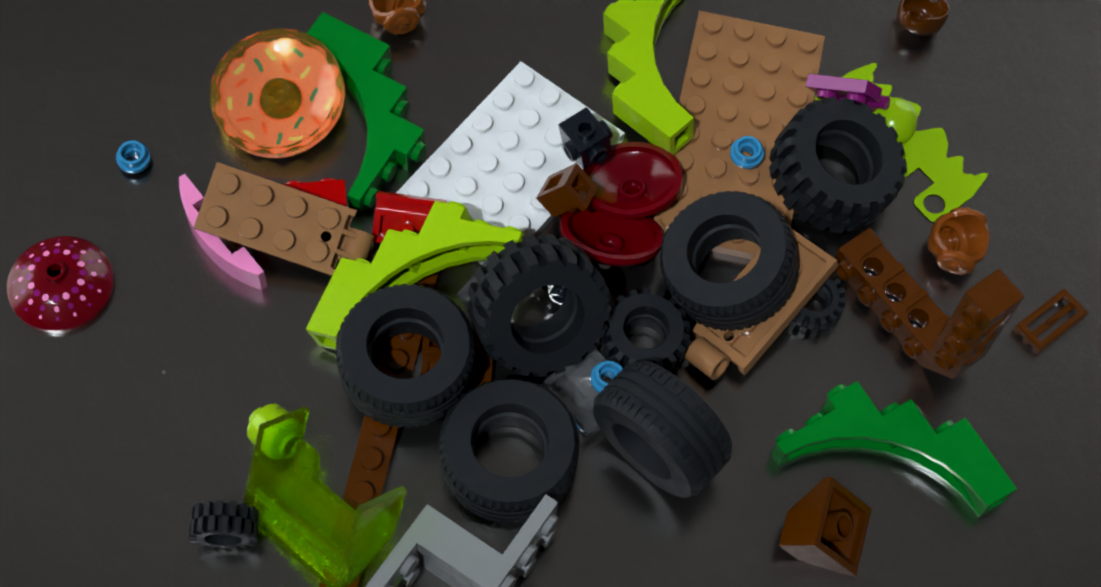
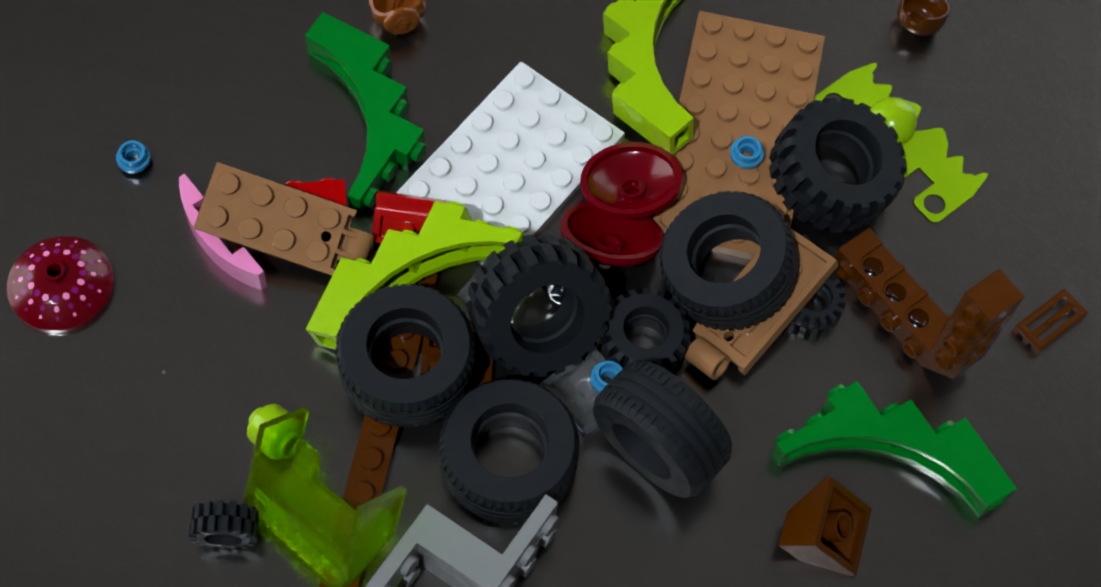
dish [210,29,345,158] -> none
reddish brown brick [536,163,598,217] -> none
black brick [558,107,613,170] -> none
magenta plate [805,74,890,111] -> none
dark orange hair [927,207,990,276] -> none

